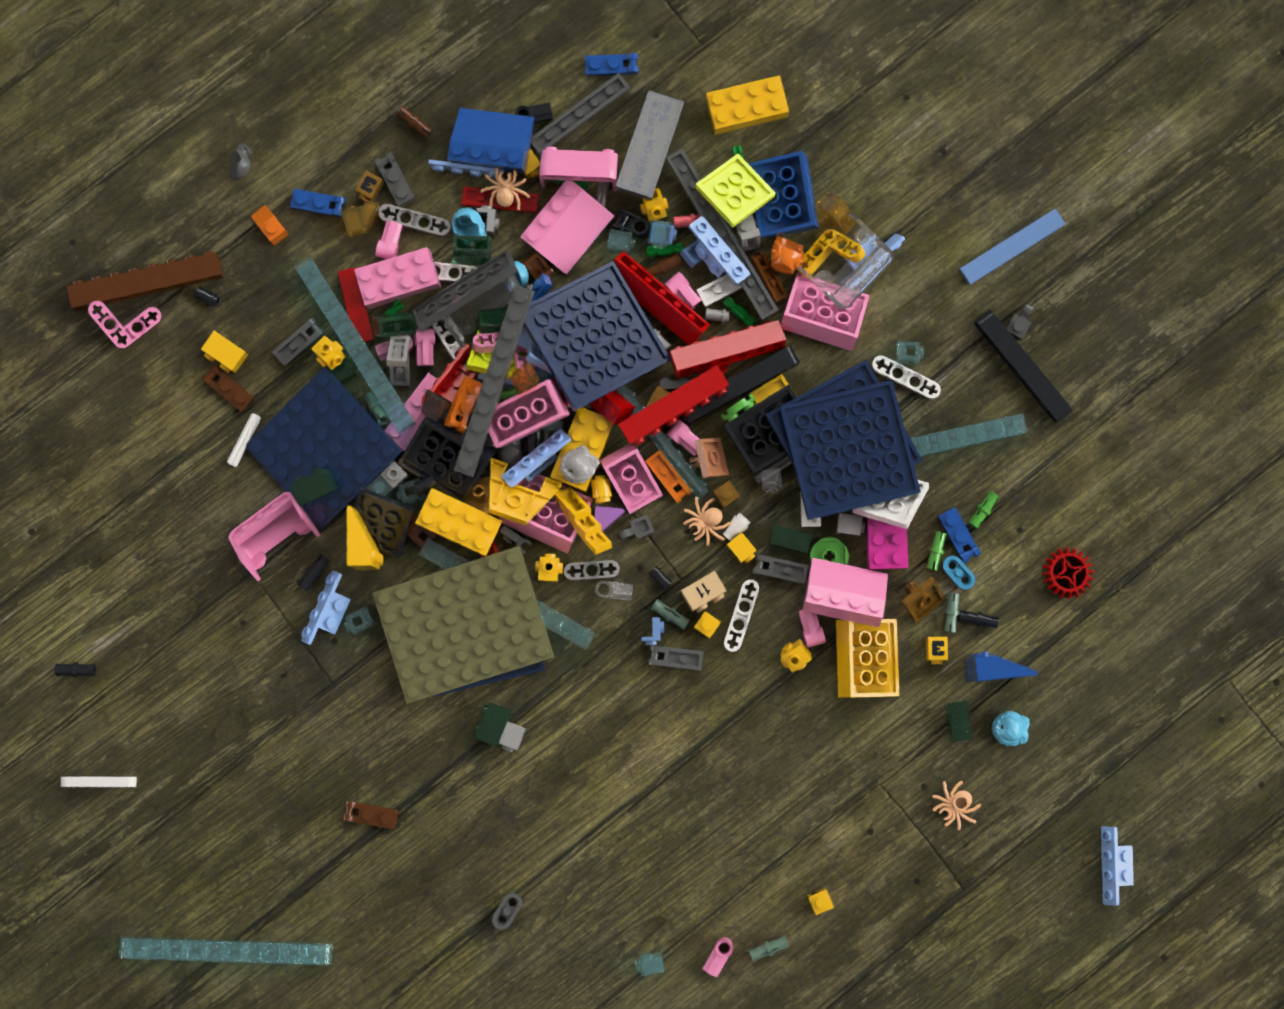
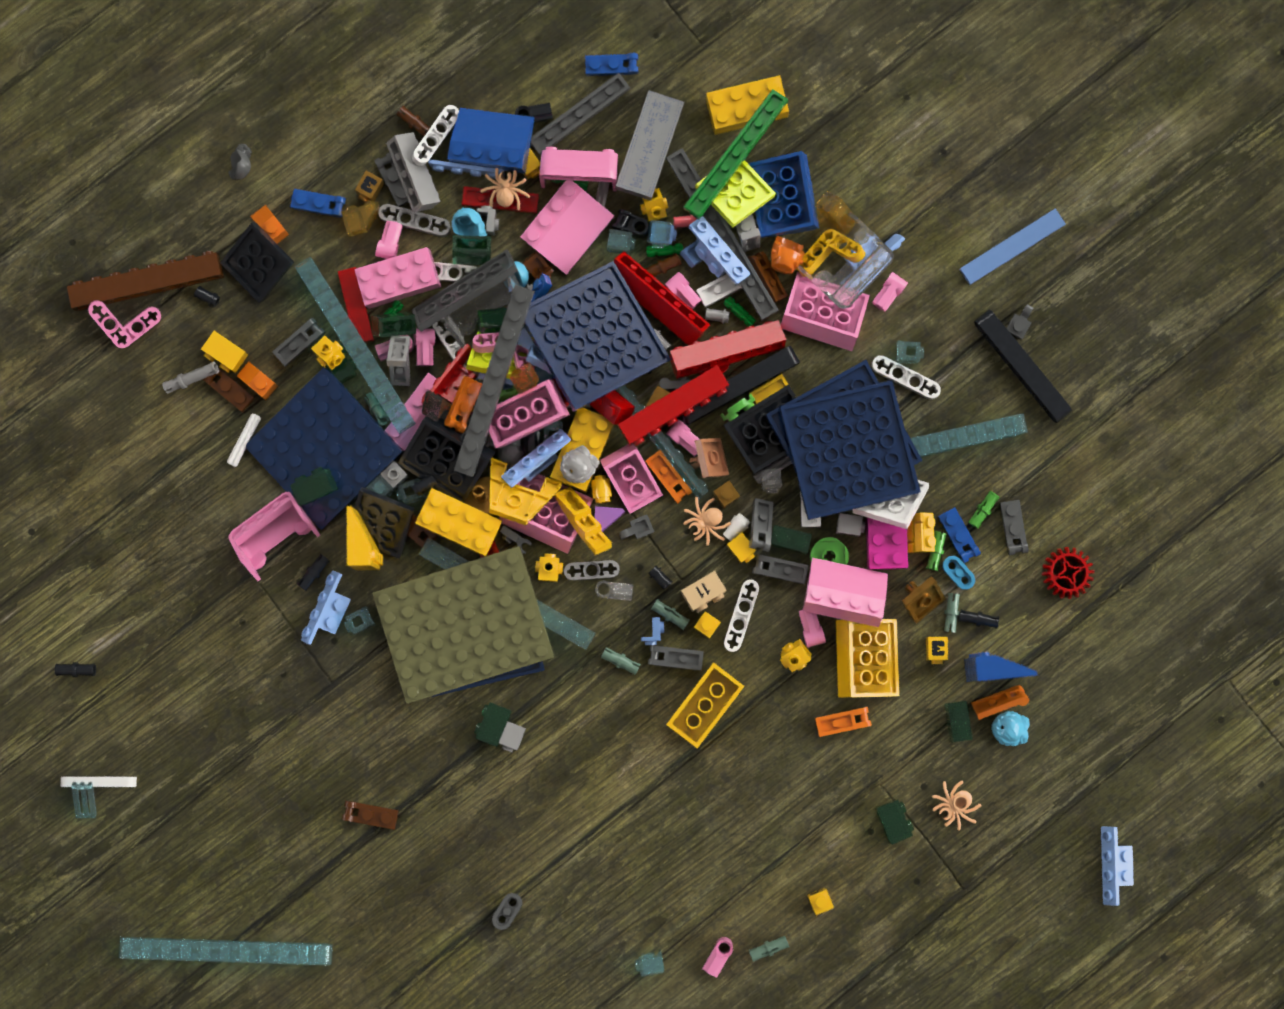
none -> clear light blue tile [71,782,97,818]
none -> light grey pin [162,362,219,394]
none -> black plate [220,222,294,303]
none -> orange slope [237,362,278,400]
none -> light grey brick [386,132,440,213]
none -> white beam [412,105,459,166]
none -> sand green pin [601,647,641,675]
none -> yellow brick [666,663,744,748]
none -> green tile [683,89,788,220]
none -> dark grey plate [749,498,773,552]
none -> orange plate [815,707,872,737]
none -> bright pink piece [872,272,908,312]
none -> clear green brick [875,799,914,845]
none -> yellow brick [907,513,936,553]
none -> orange plate [971,685,1029,720]
none -> dark grey plate [999,500,1029,556]

